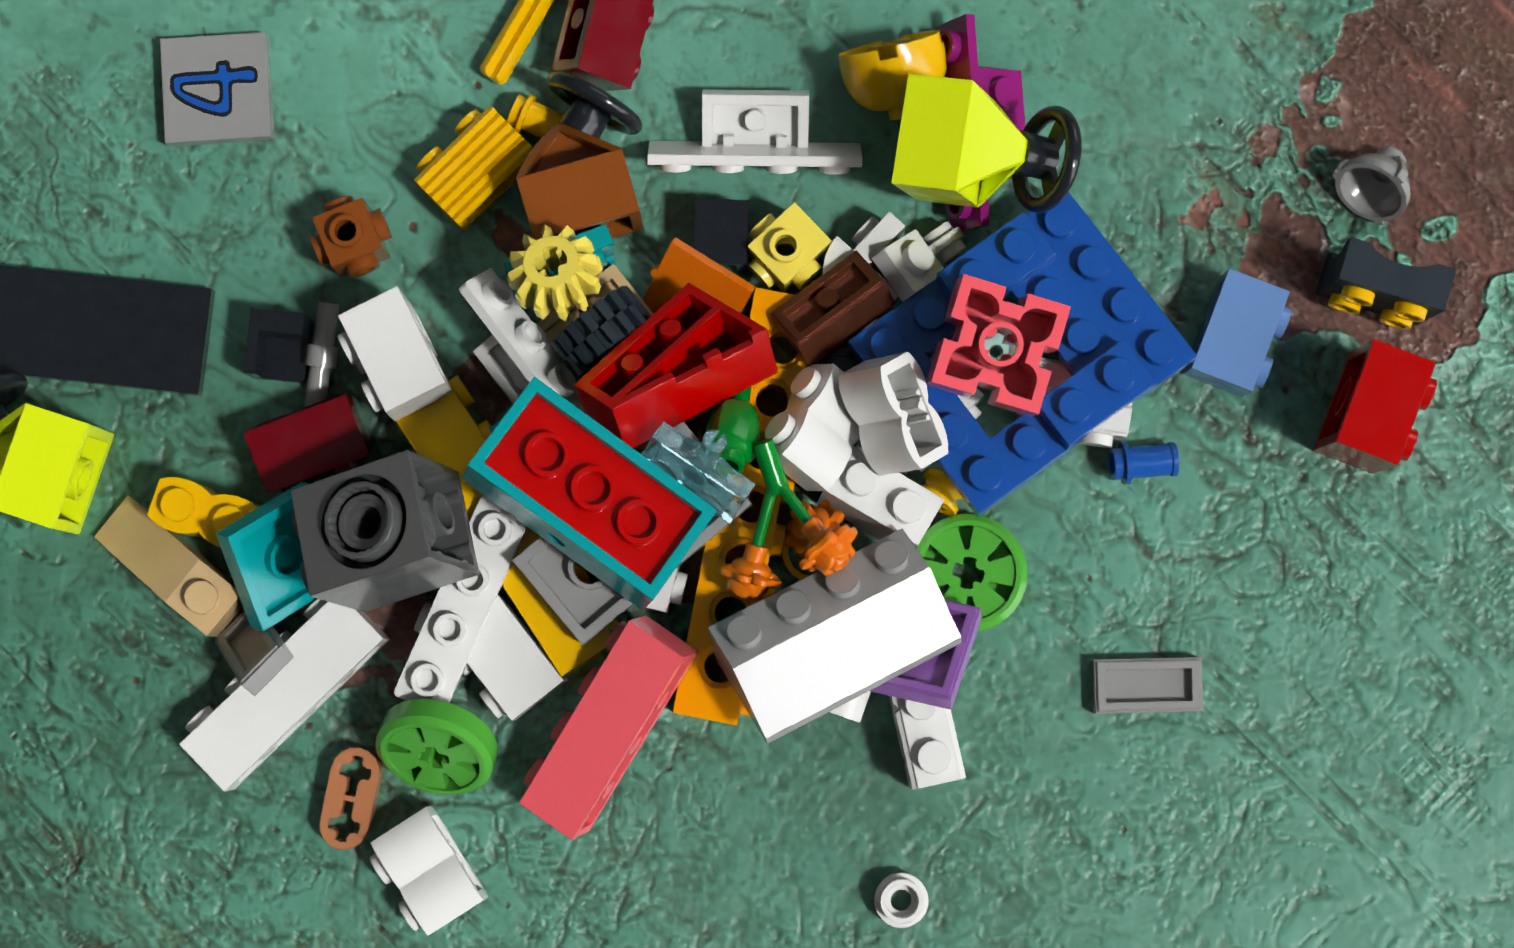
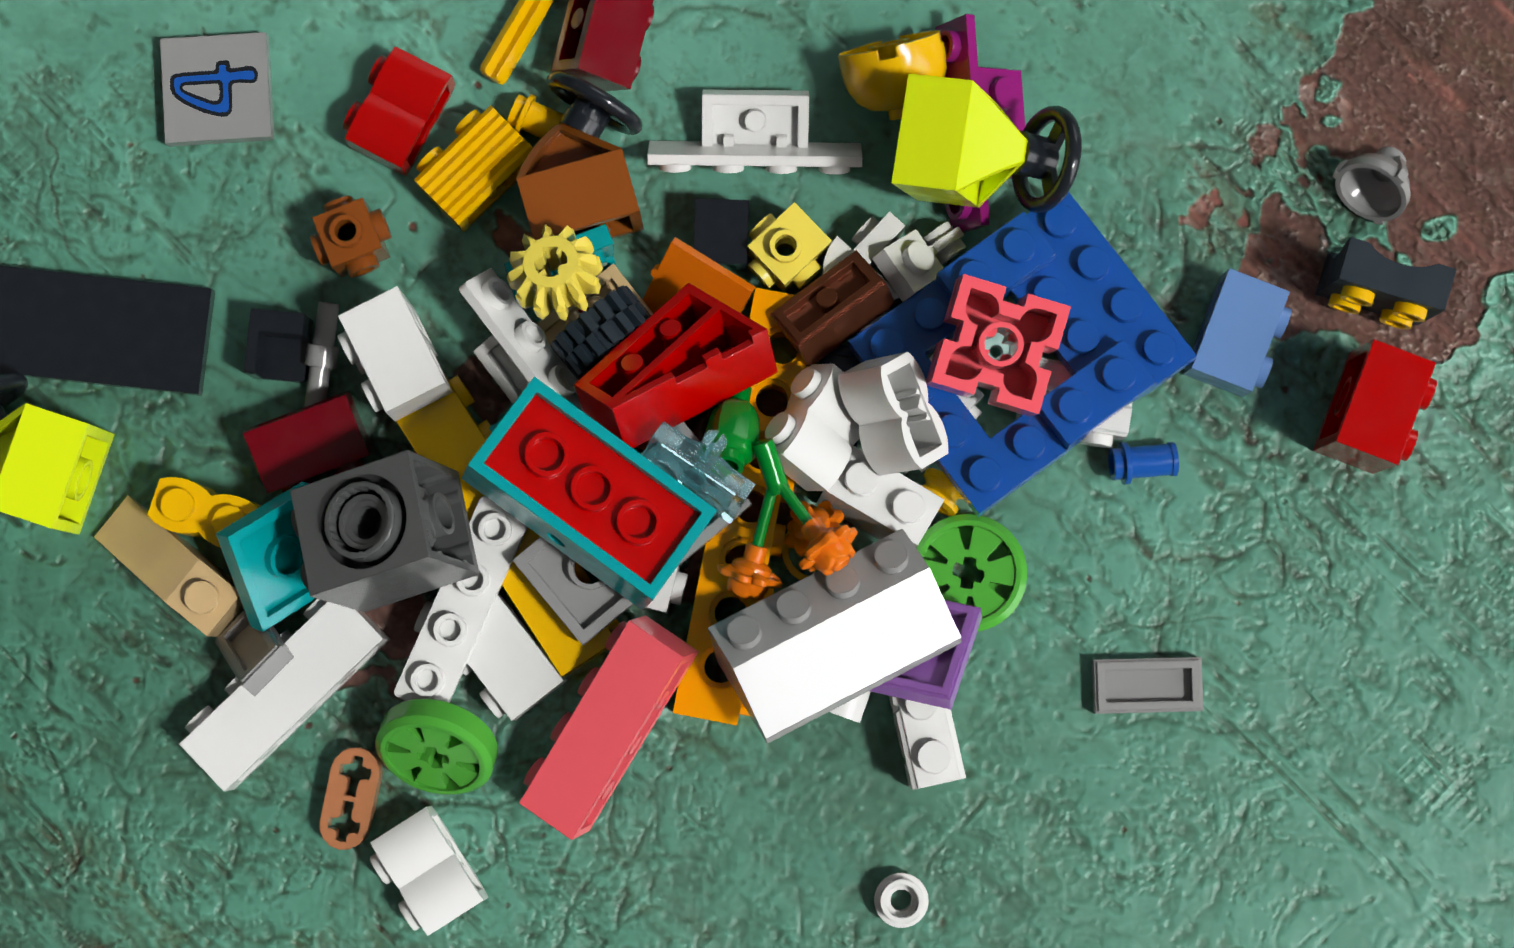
none -> red brick [343,46,456,176]

